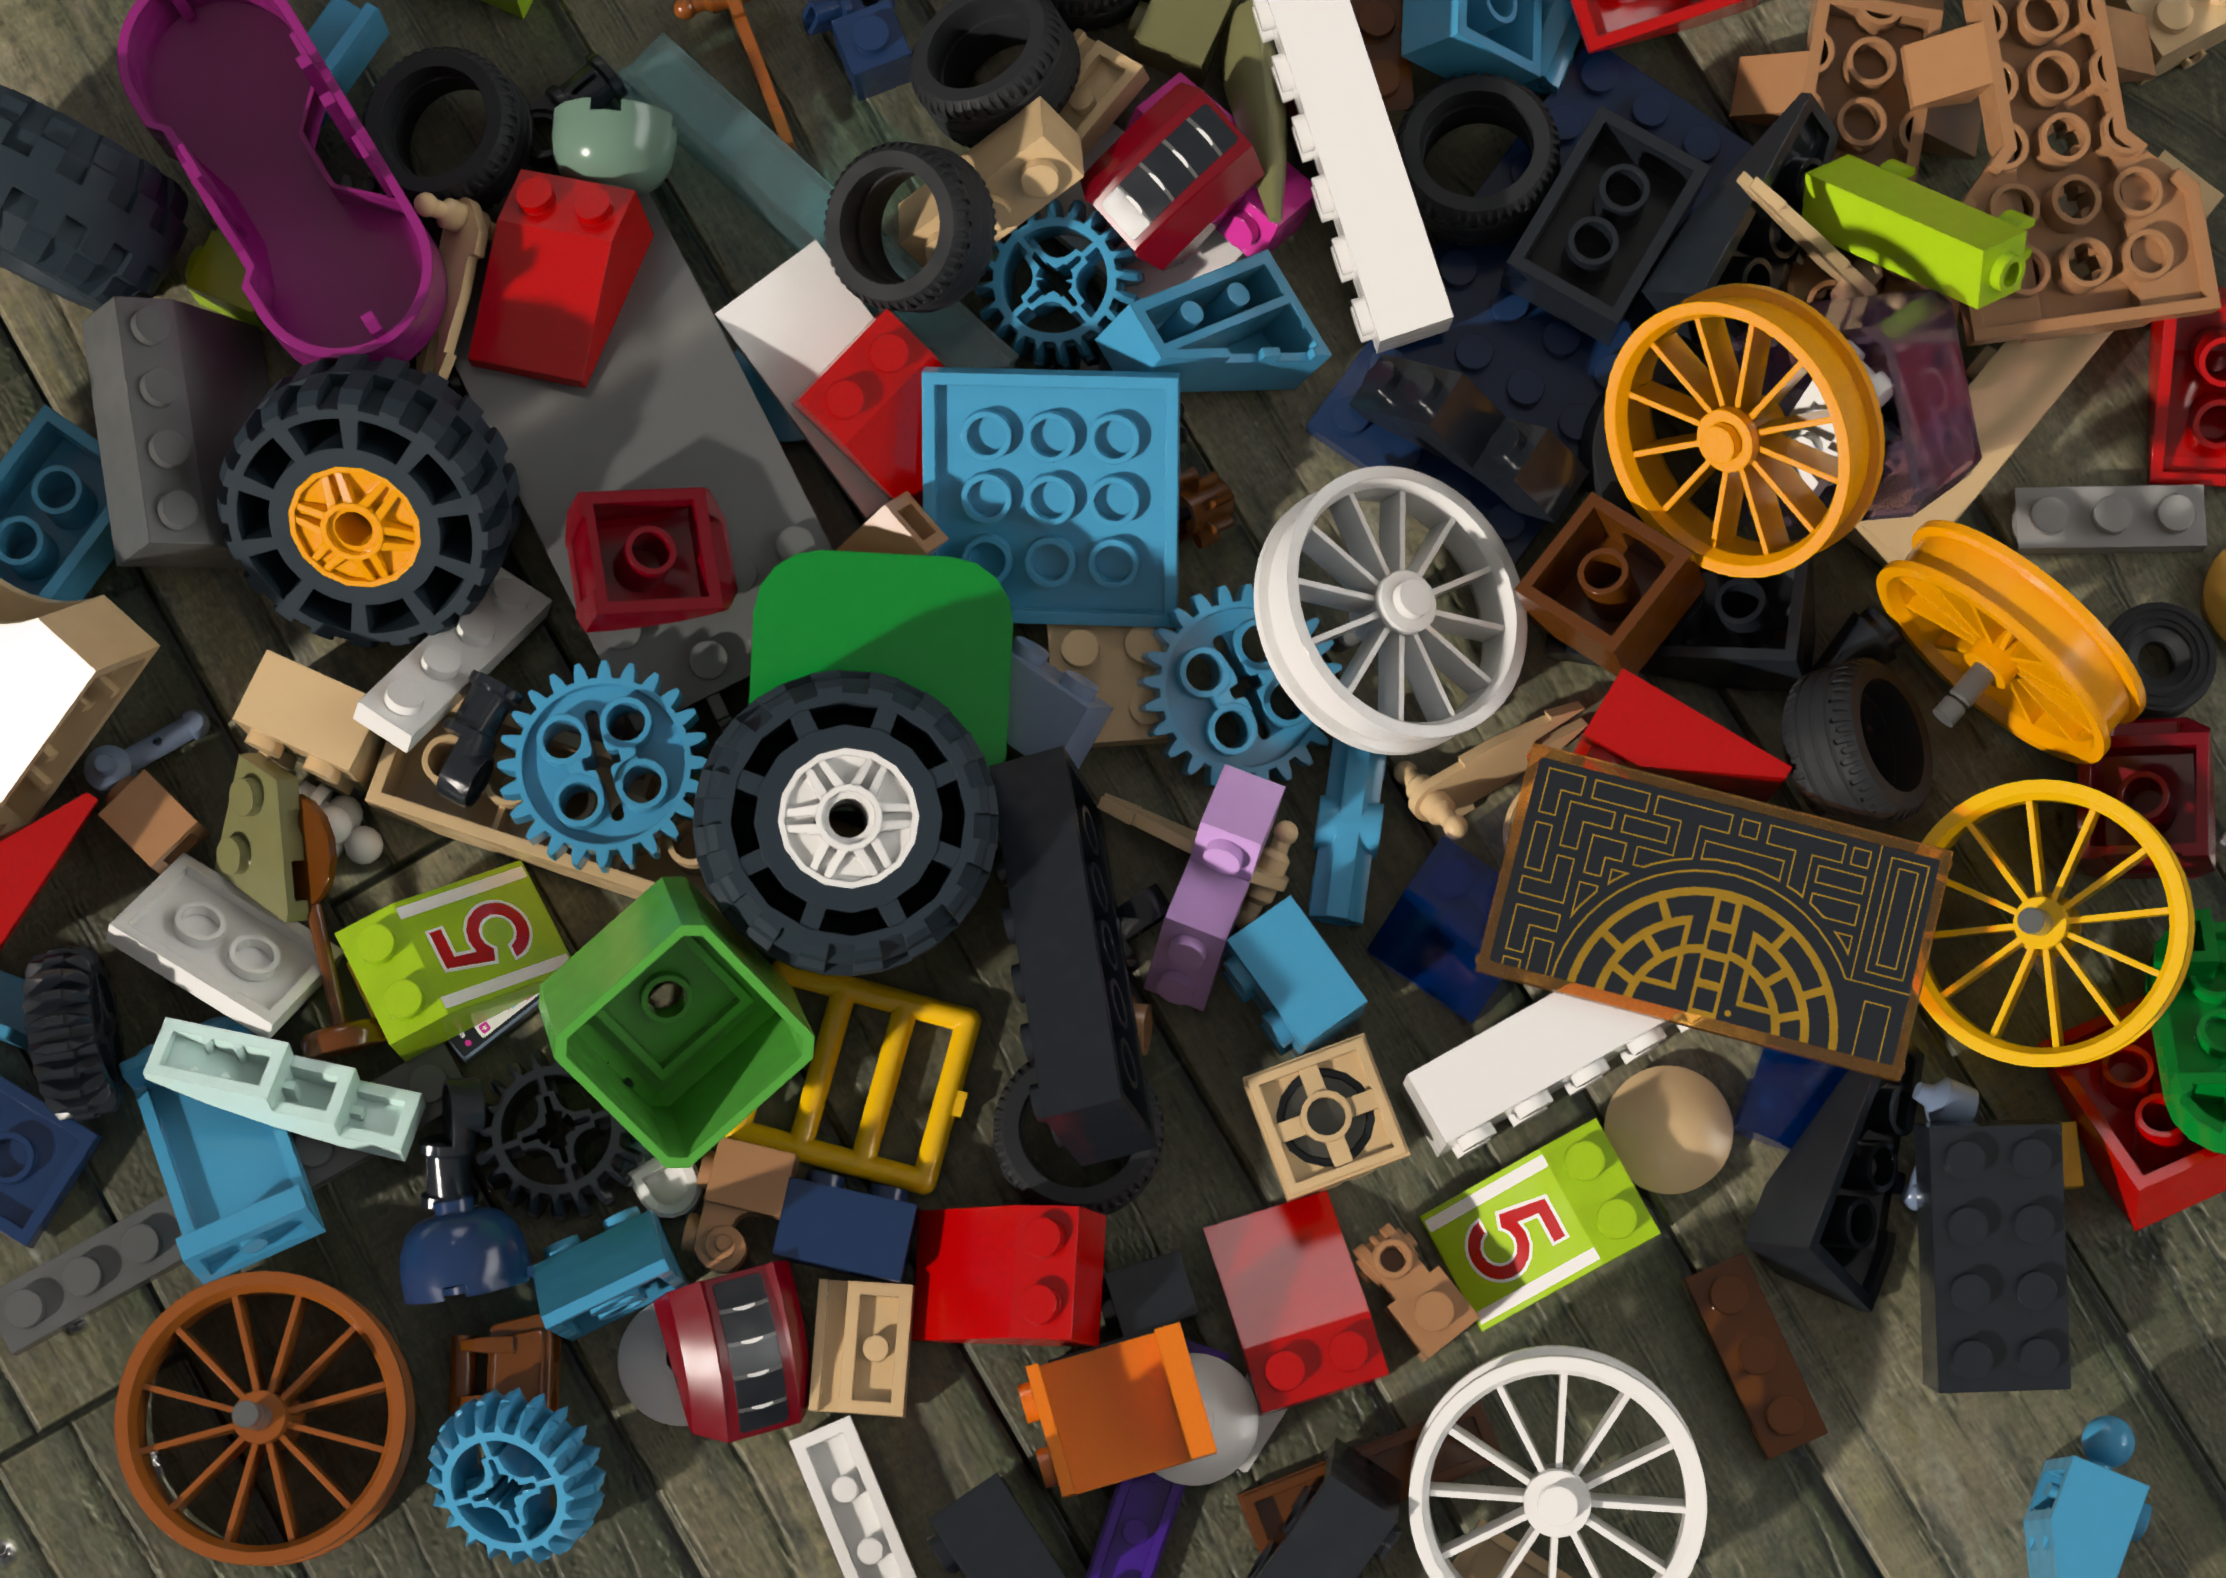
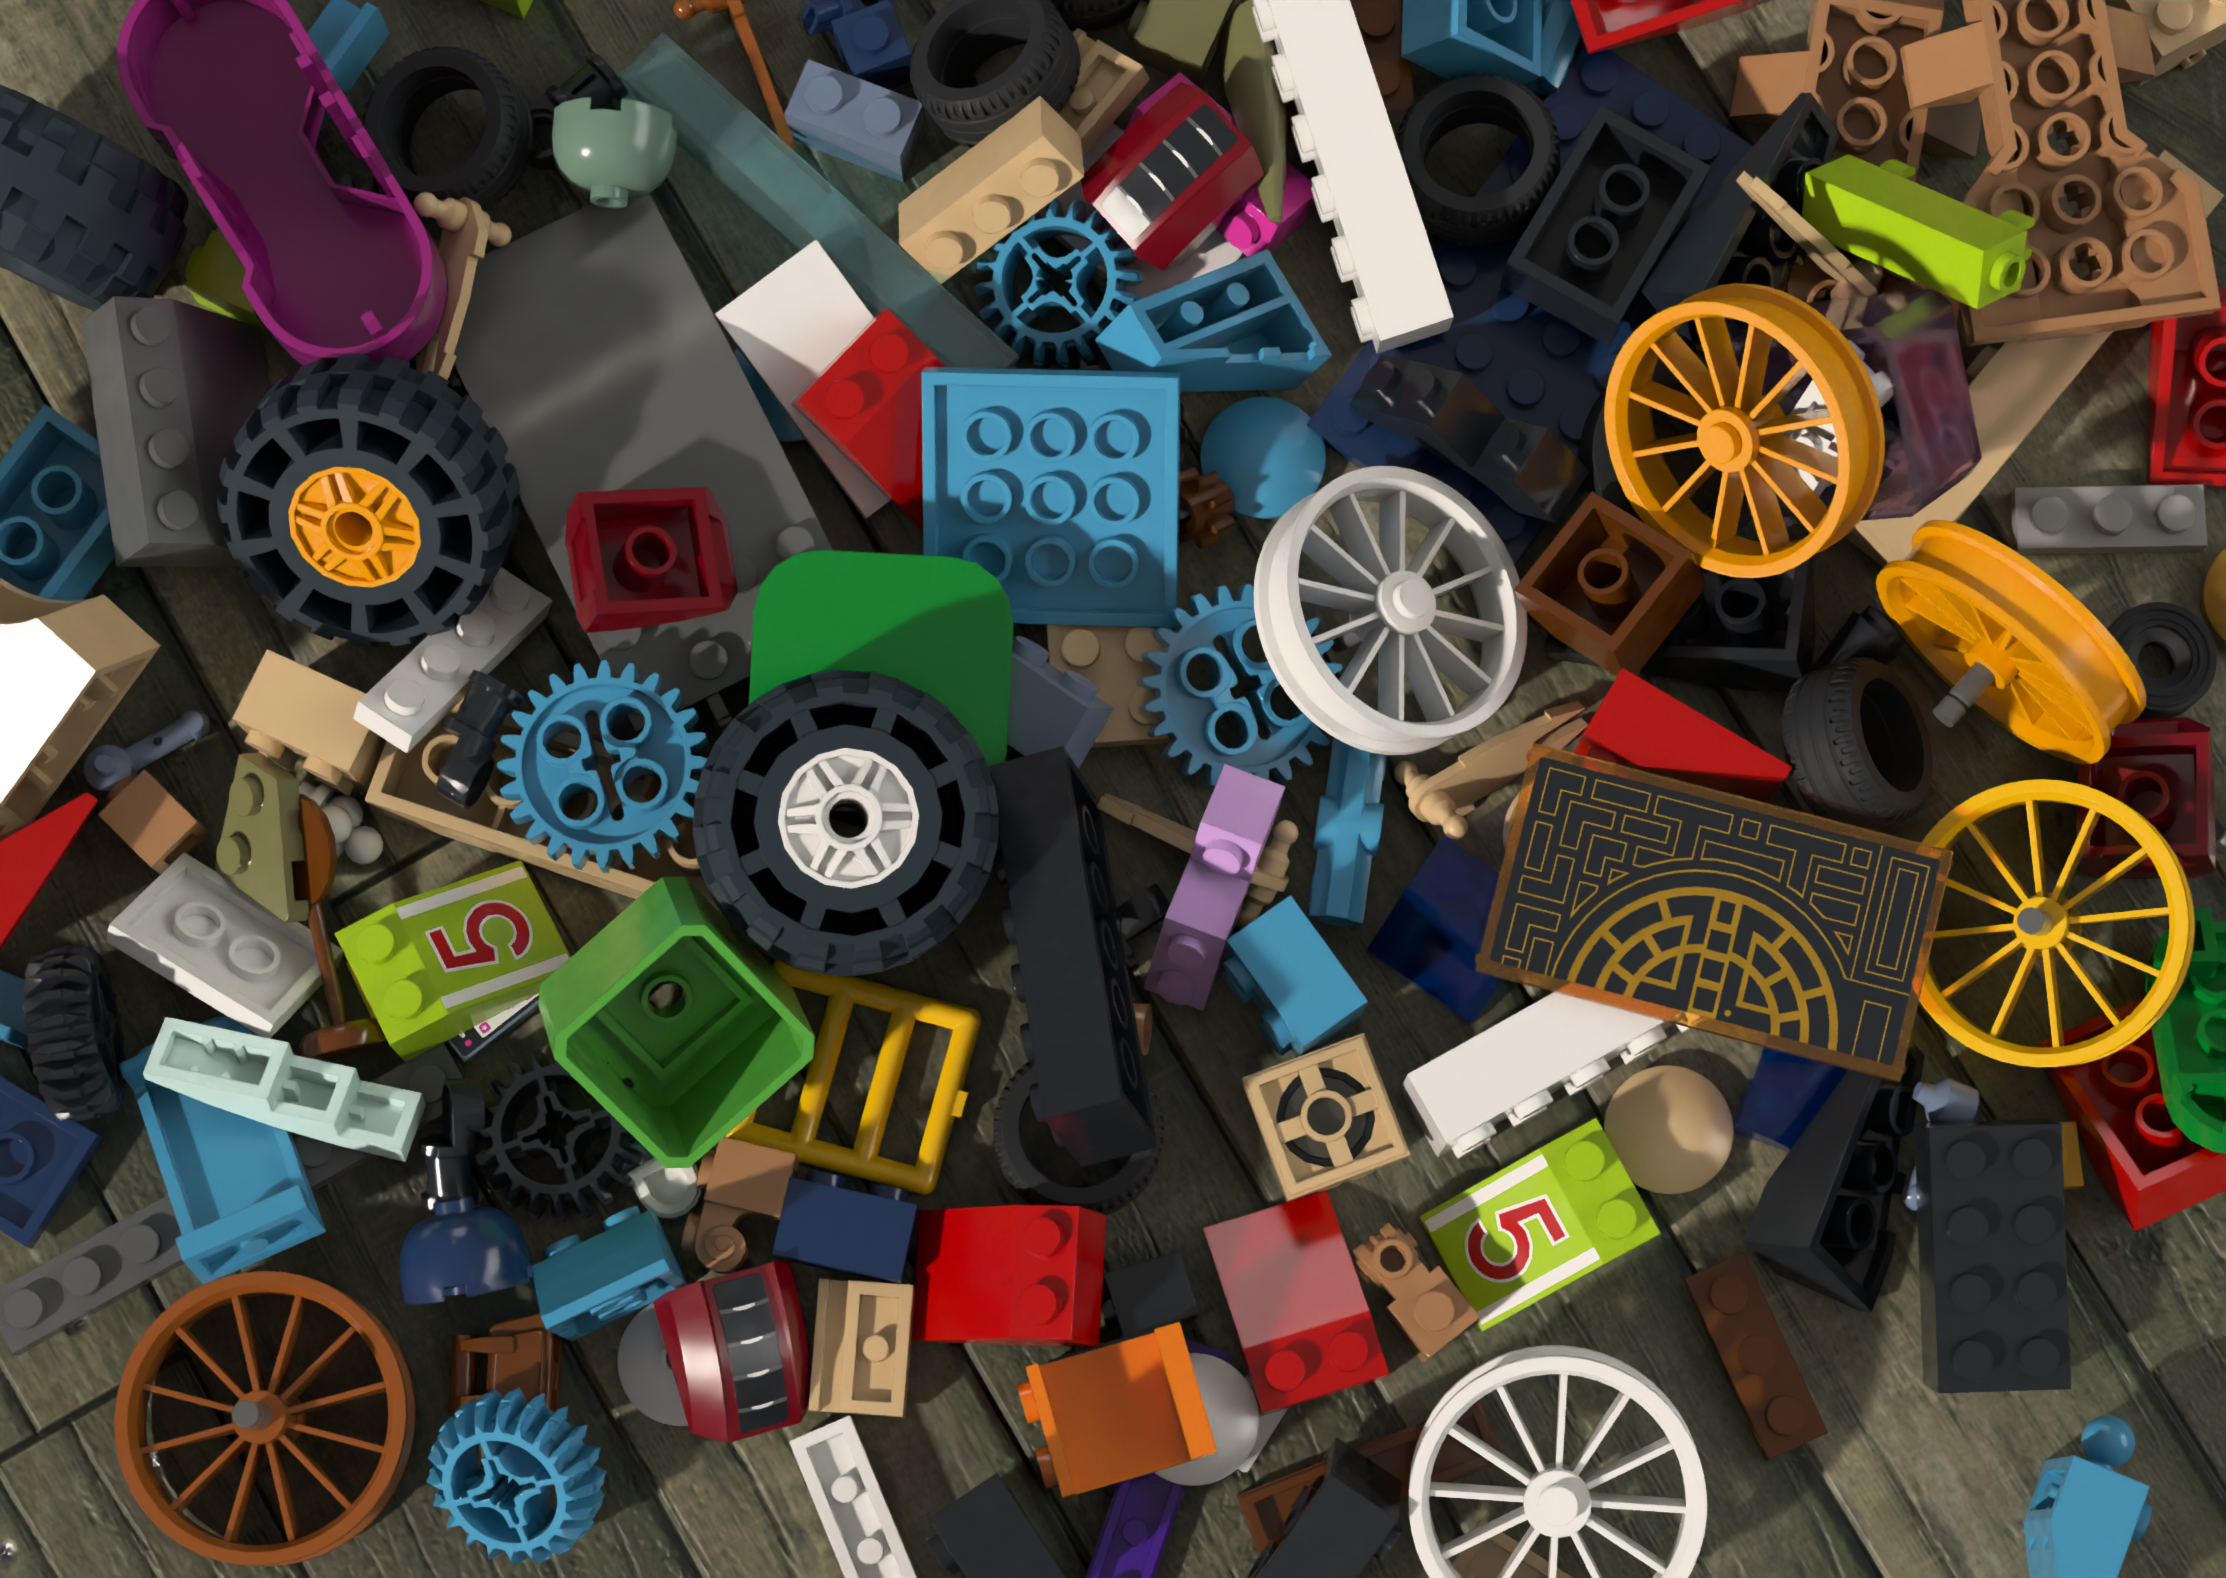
red slope [468,169,654,389] -> none
black tyre [824,141,997,313] -> none
medium nougat brick [836,491,949,556] -> none
none -> sand blue brick [784,59,927,183]
none -> dark azure dish [1200,397,1326,519]

